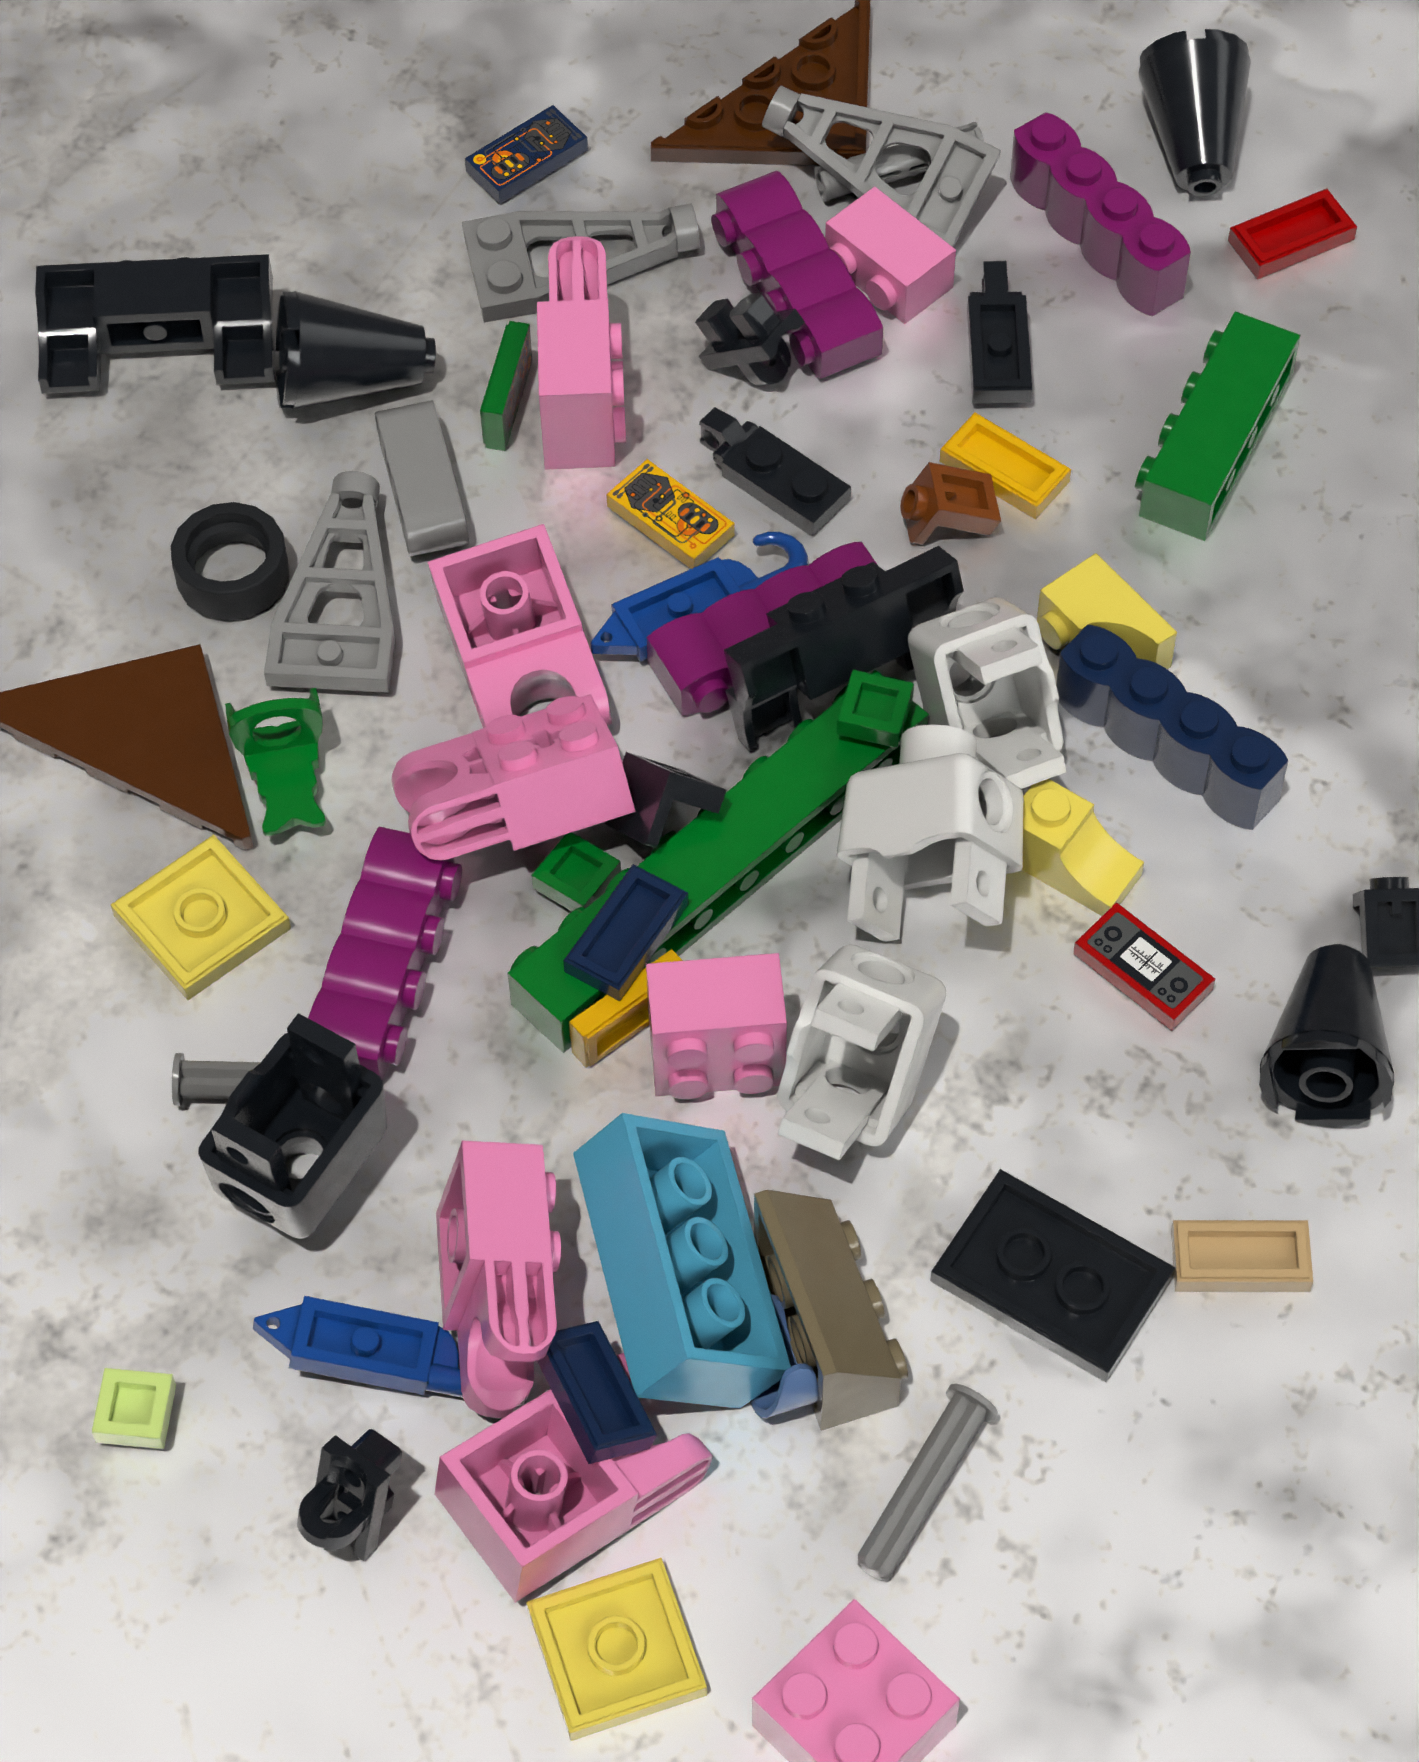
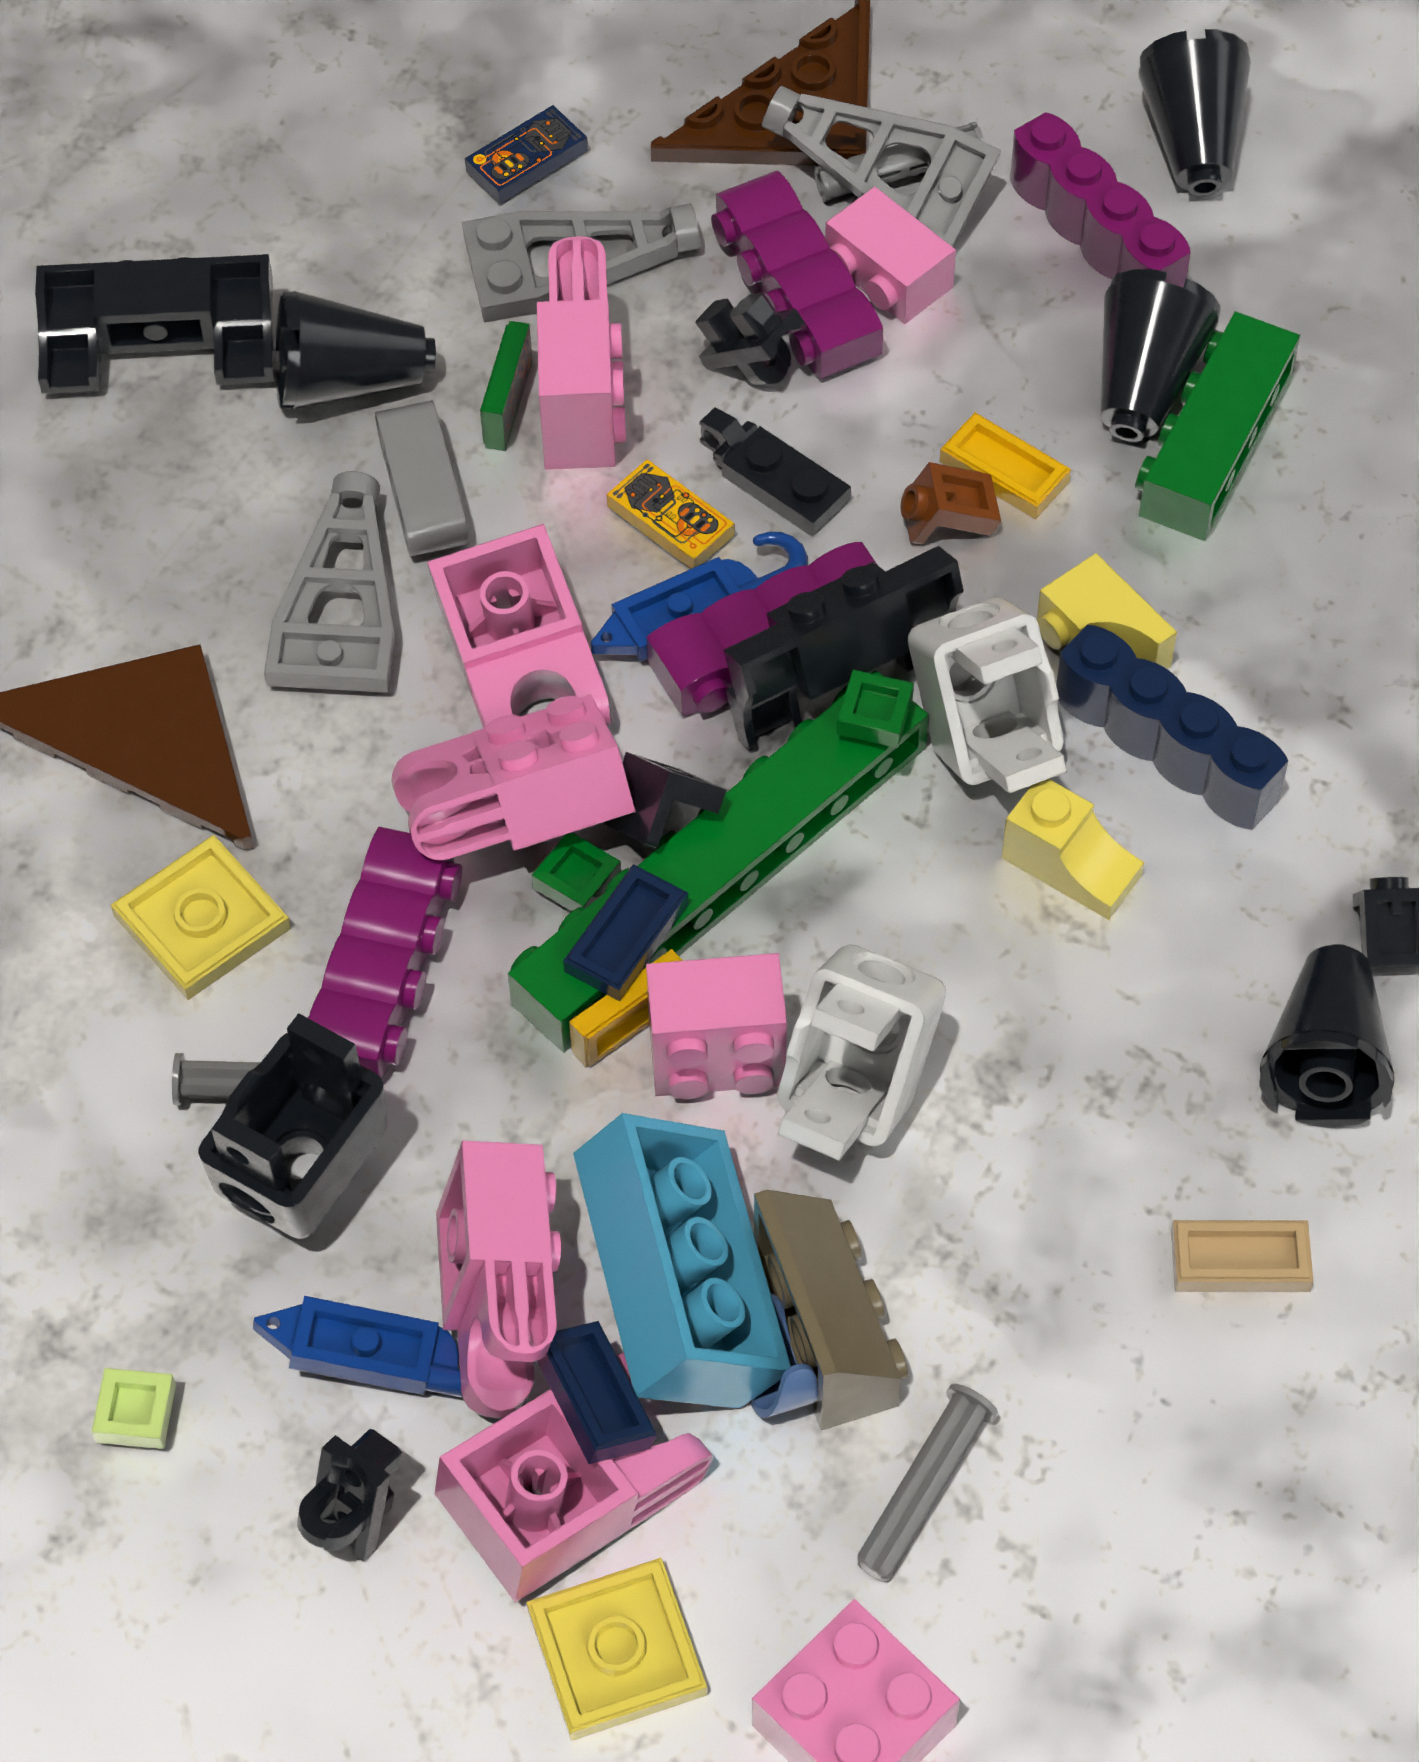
black tyre [170,502,289,621] -> none
green hair [225,687,326,836] -> none
white piece [836,724,1024,942] -> none
black tile [930,1169,1176,1383] -> none
black hinge [967,261,1032,403] -> none
tile [1073,902,1216,1031] -> none
red tile [1228,188,1357,280] -> none
none -> black cone [1101,269,1221,442]

